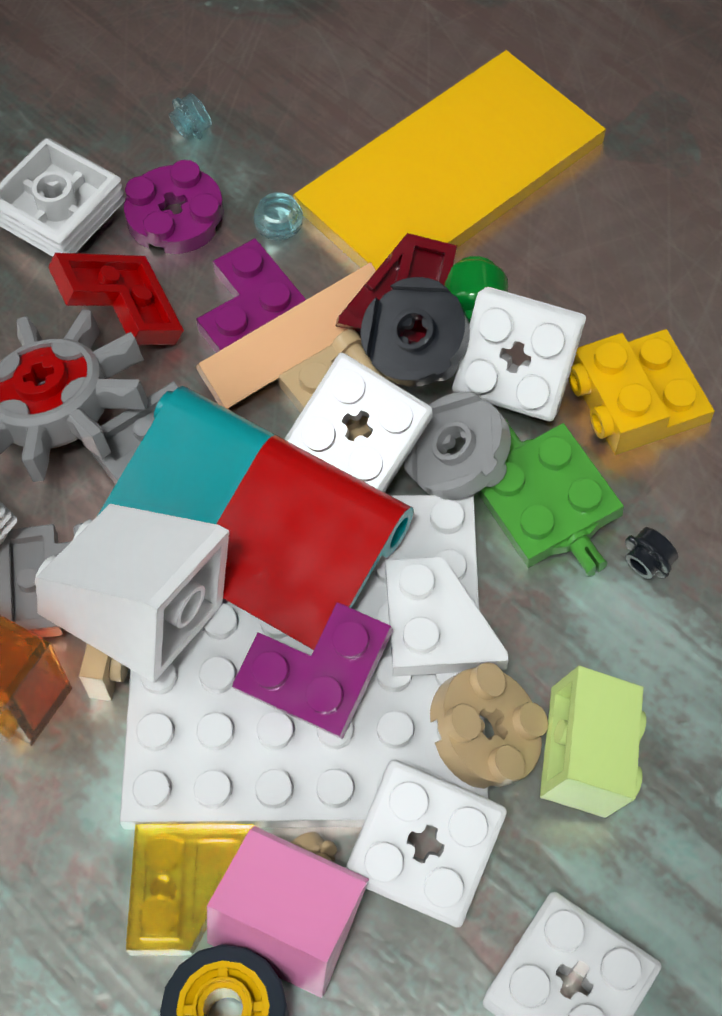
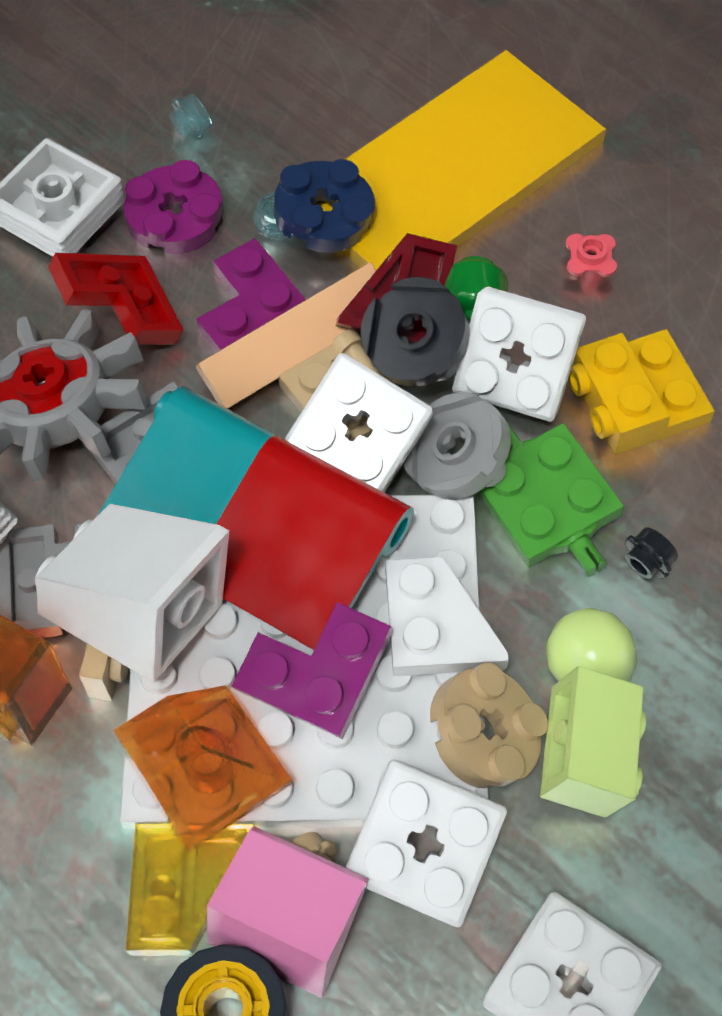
none -> clear orange slope [113,685,293,853]
none -> dark blue plate [273,159,375,252]
none -> yellowish green hair [545,608,638,682]
none -> coral plate [565,233,617,282]

